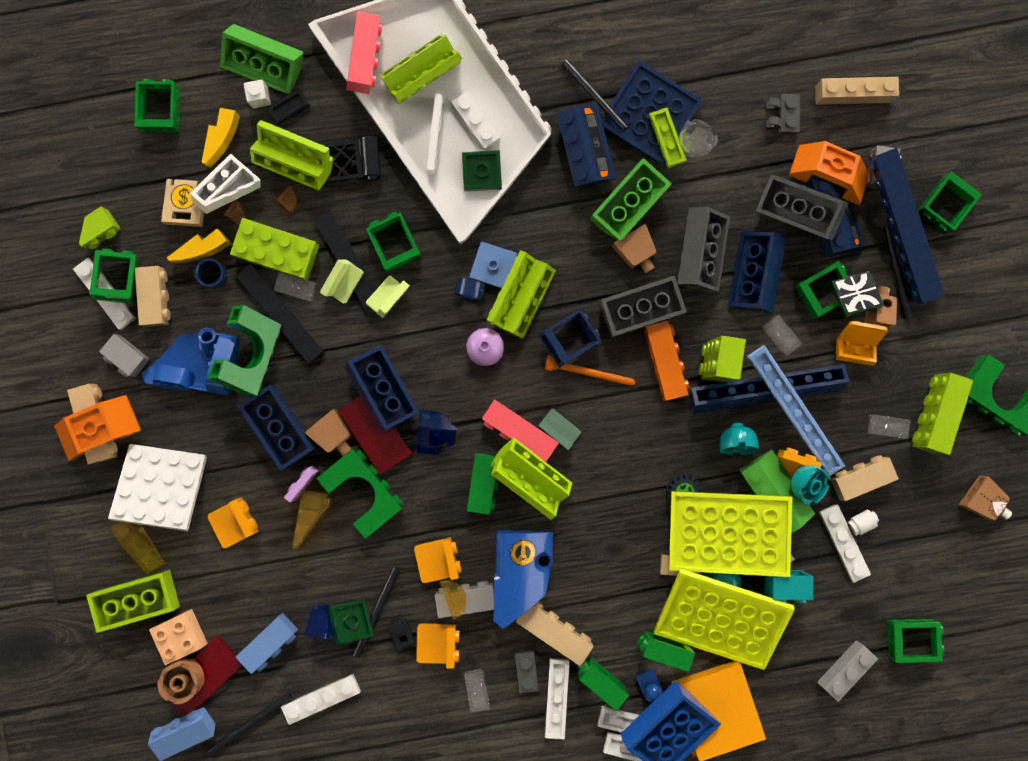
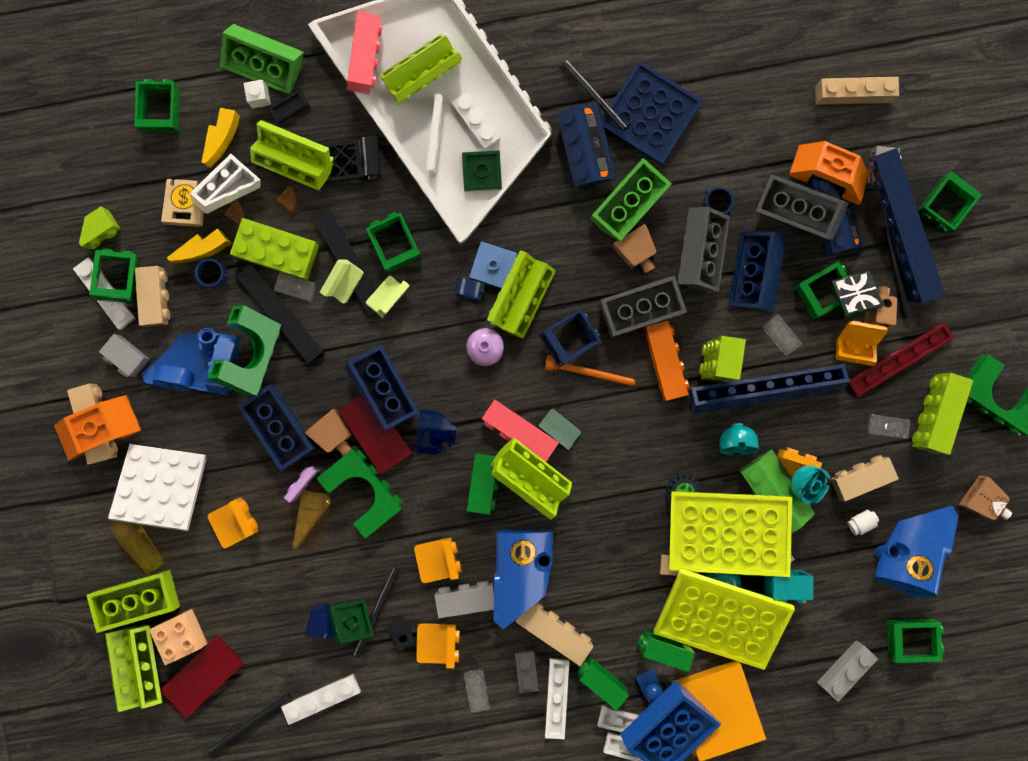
medium blue brick [148,707,216,761] -> none
medium nougat brick [158,659,205,704] -> none
medium blue brick [236,613,298,674] -> none
clear yellow tile [440,580,467,620] -> none
lime tile [648,108,687,169] -> none
clear cylinder [678,119,718,158] -> none
light blue tile [747,345,845,476] -> none
dark grey plate [766,94,800,134] -> none
white plate [819,504,871,583] -> none
none -> lime brick [105,624,162,712]
none -> dark blue piece [703,186,734,215]
none -> dark red tile [848,322,954,398]
none -> blue panel [875,506,959,598]

